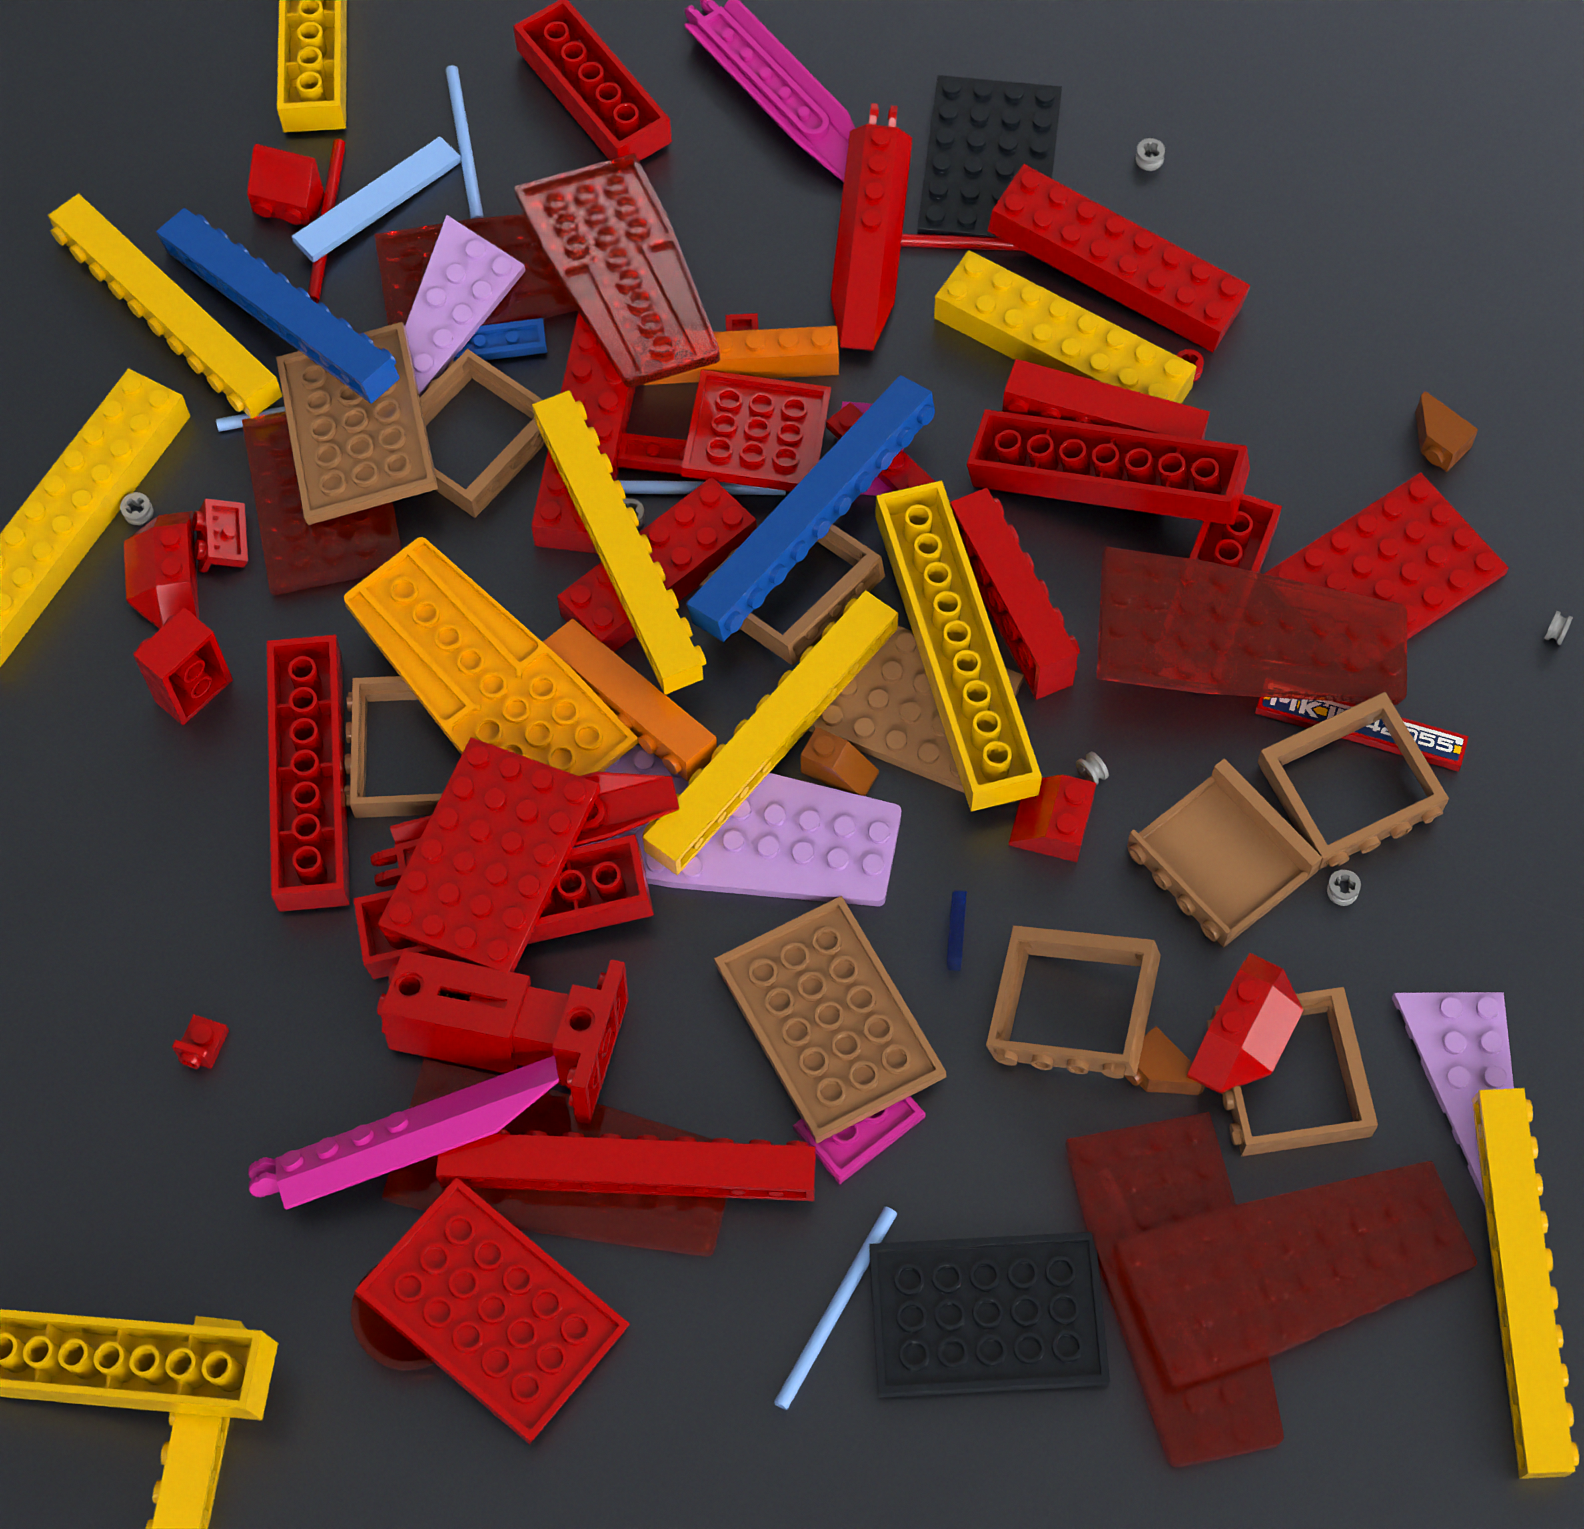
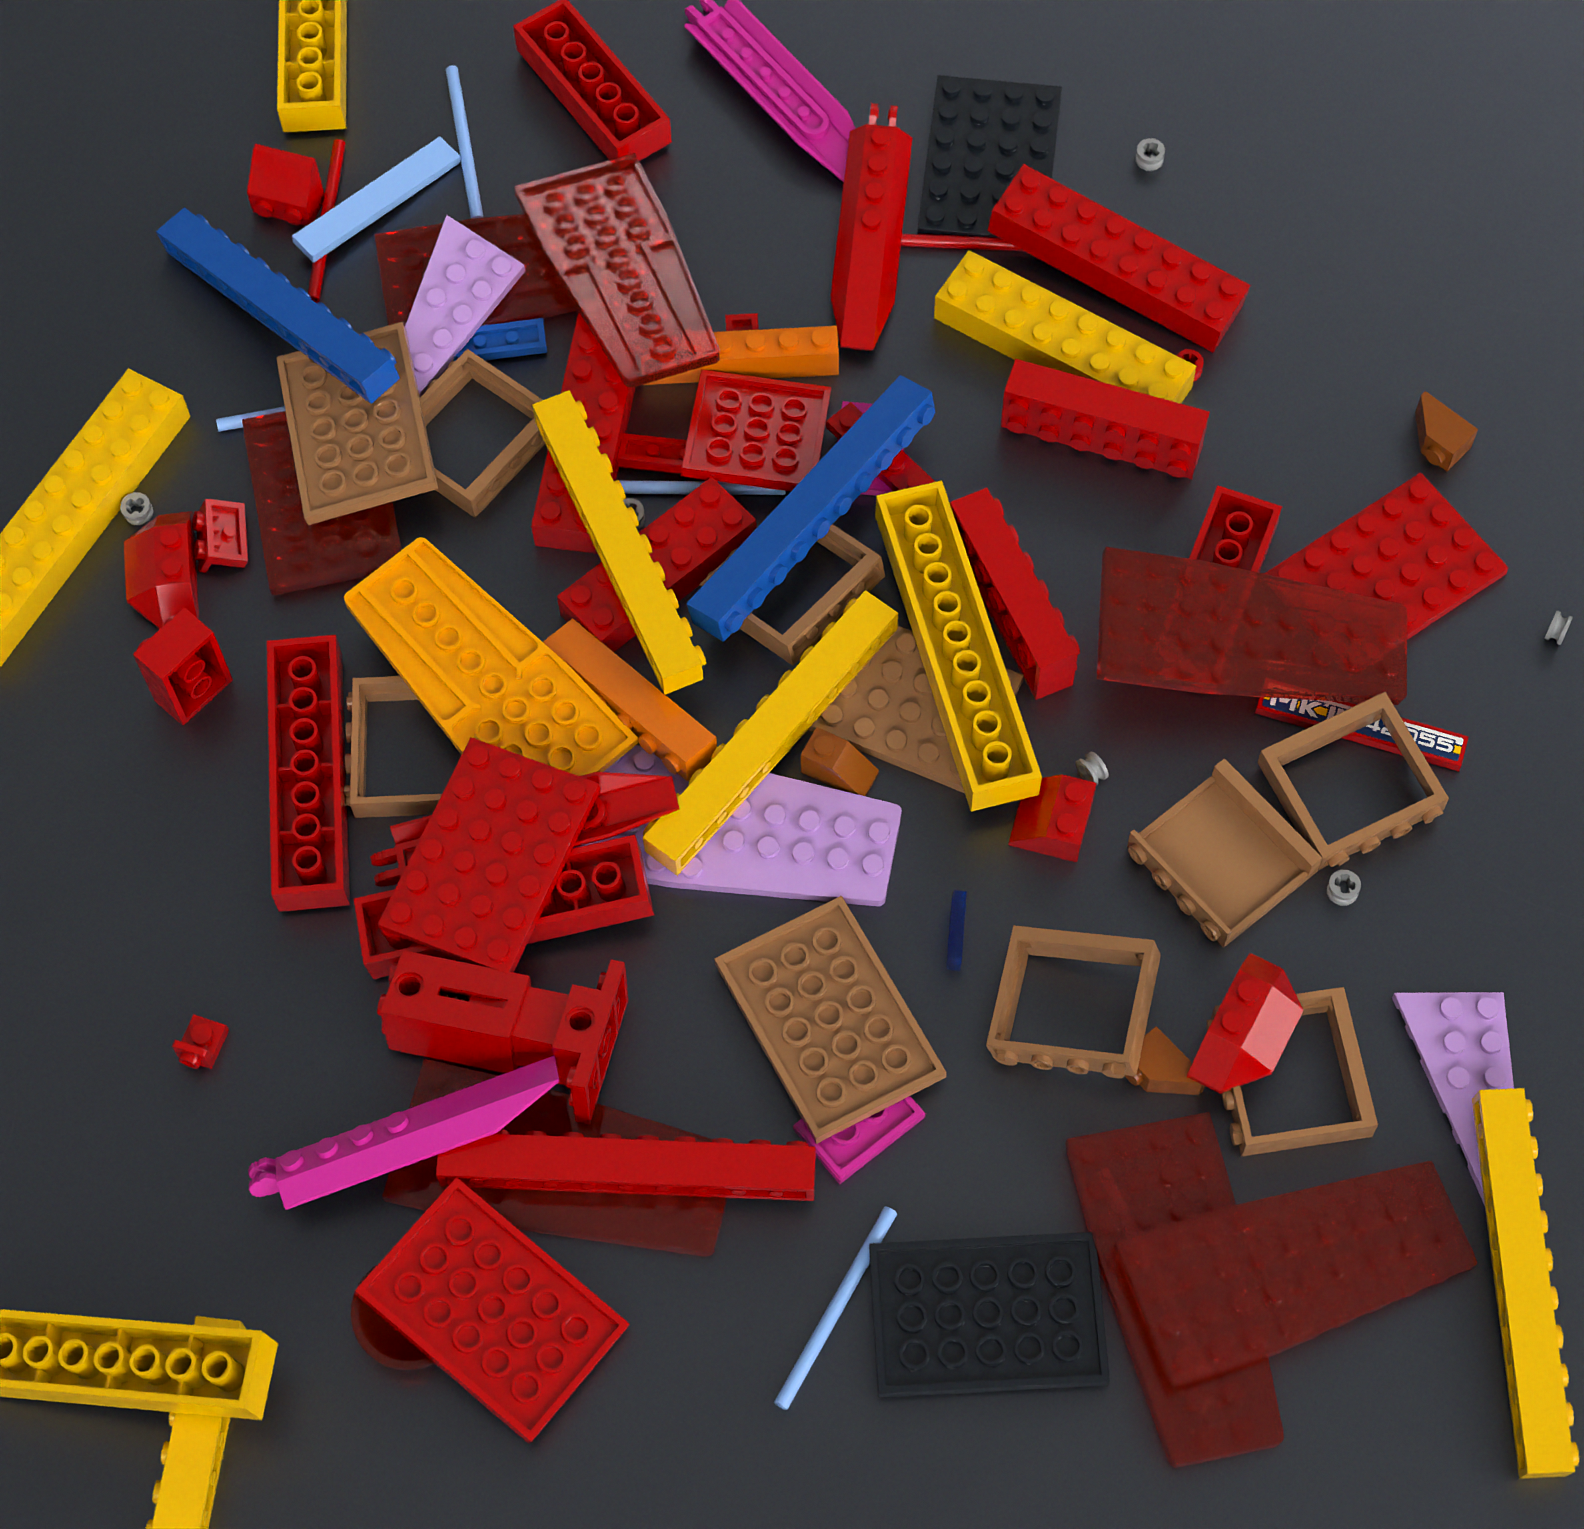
yellow brick [48,193,283,419] -> none
red brick [966,409,1250,525] -> none

